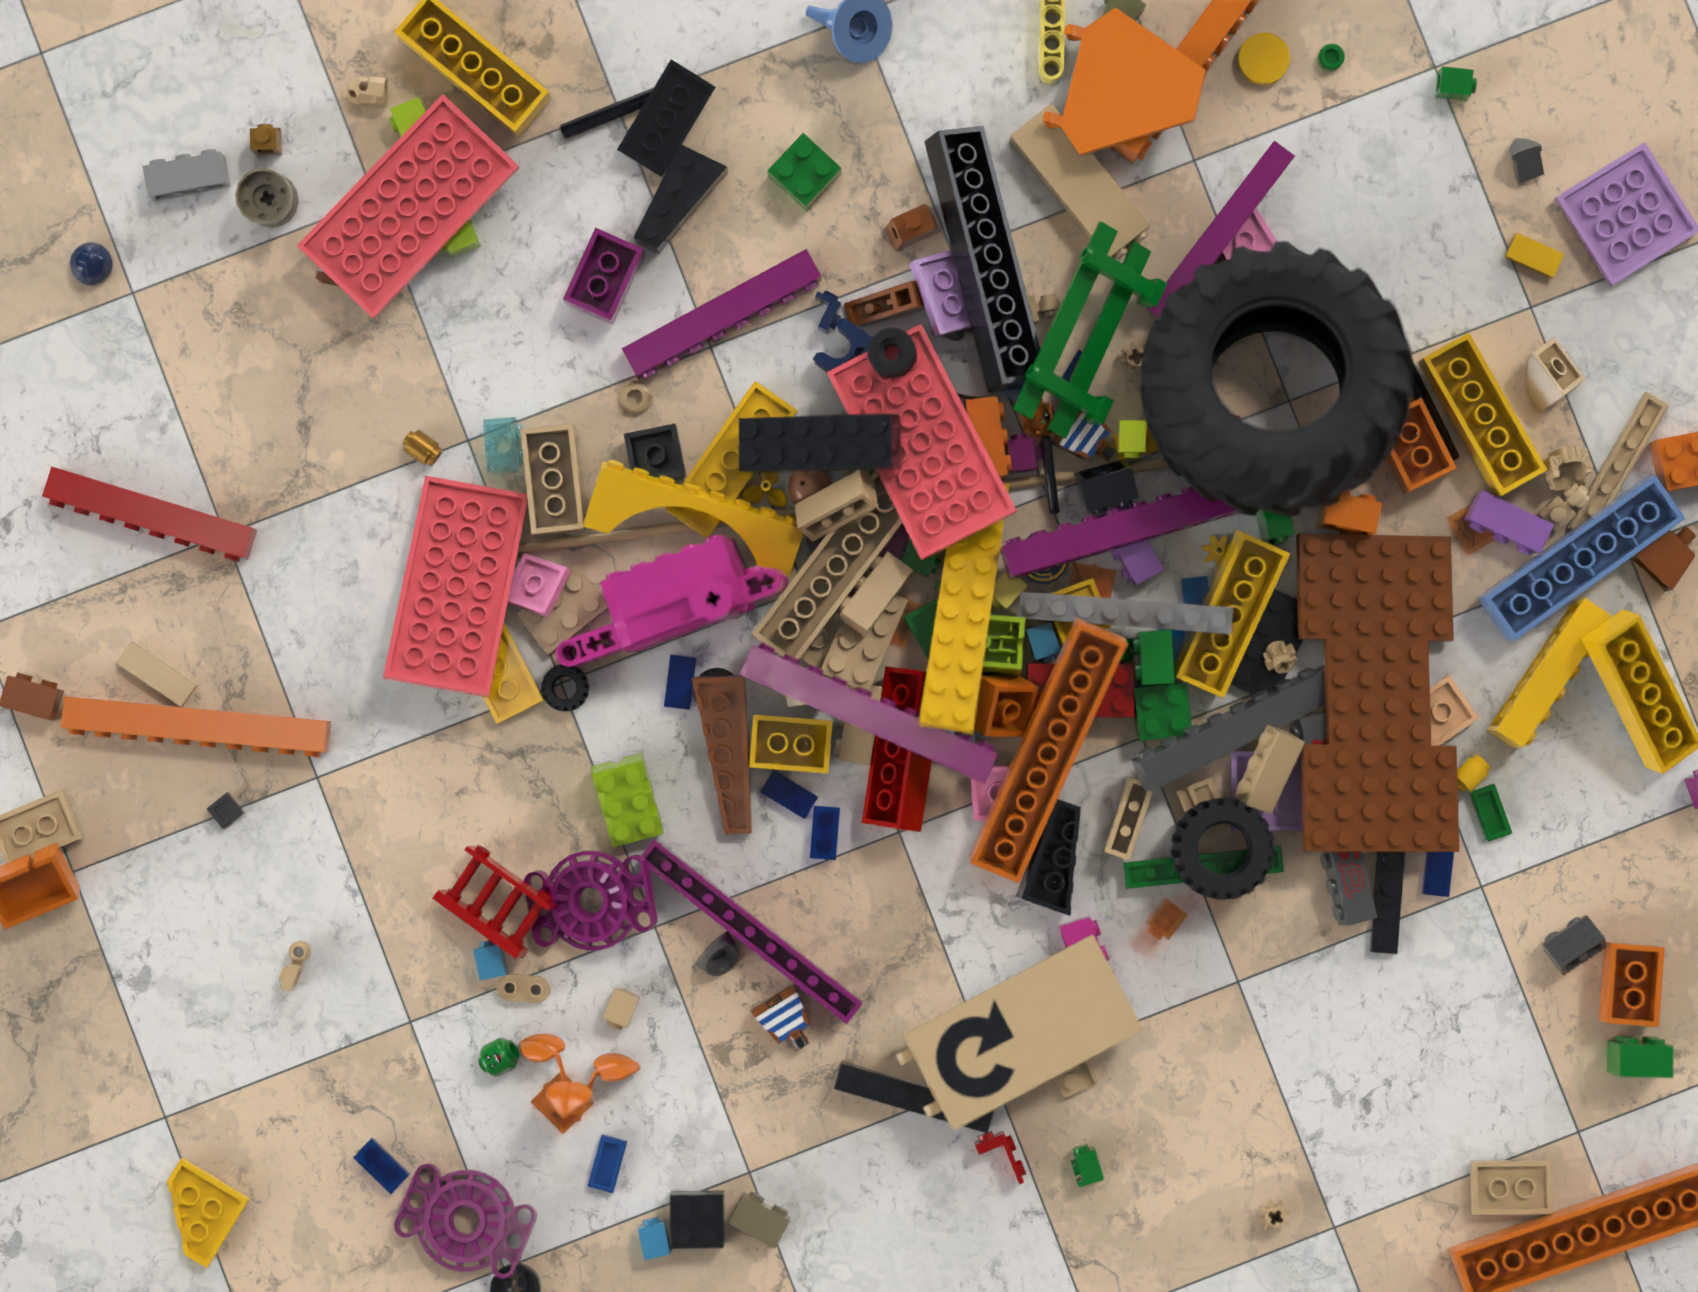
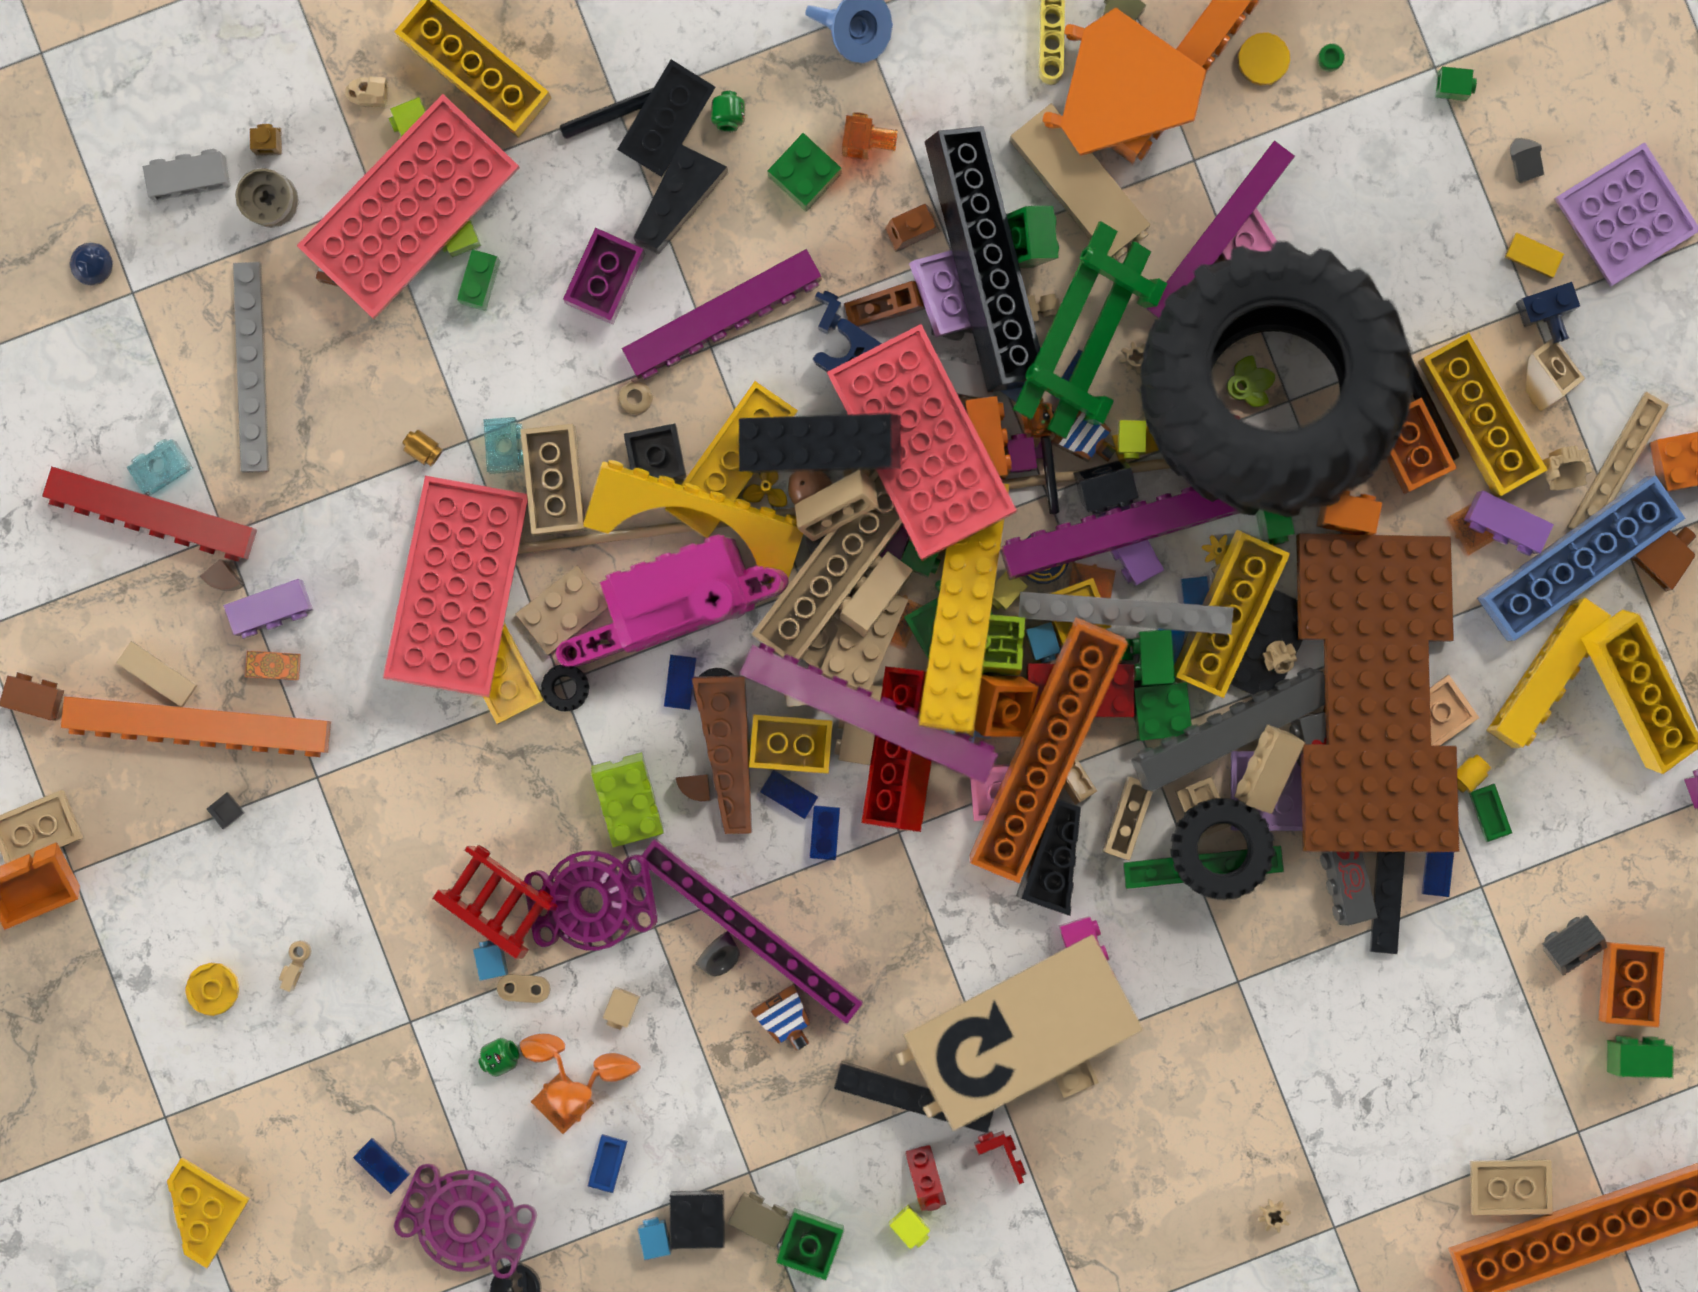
bright pink plate [508,553,571,618] -> none
black tyre [867,328,917,378] -> none
green brick [1070,1144,1104,1188] -> none
clear orange brick [1145,898,1188,940] -> none
tan plate [1538,482,1590,532] -> none
none -> clear light blue brick [127,439,193,496]
none -> yellow tile [185,962,240,1016]
none -> reddish brown brick [200,559,245,591]
none -> medium lavender brick [223,579,313,639]
none -> light grey plate [233,262,269,472]
none -> tile [245,651,301,680]
none -> green brick [457,249,501,311]
none -> reddish brown brick [676,774,711,801]
none -> green head [711,91,746,132]
none -> green brick [776,1208,844,1281]
none -> clear orange brick [842,112,898,160]
none -> neon yellow brick [889,1204,930,1249]
none -> red bracket [905,1145,947,1211]
none -> green brick [1006,206,1059,268]
none -> tan plate [1063,758,1097,805]
none -> lime plate [1226,355,1276,407]
none -> dark blue brick [1516,282,1580,344]

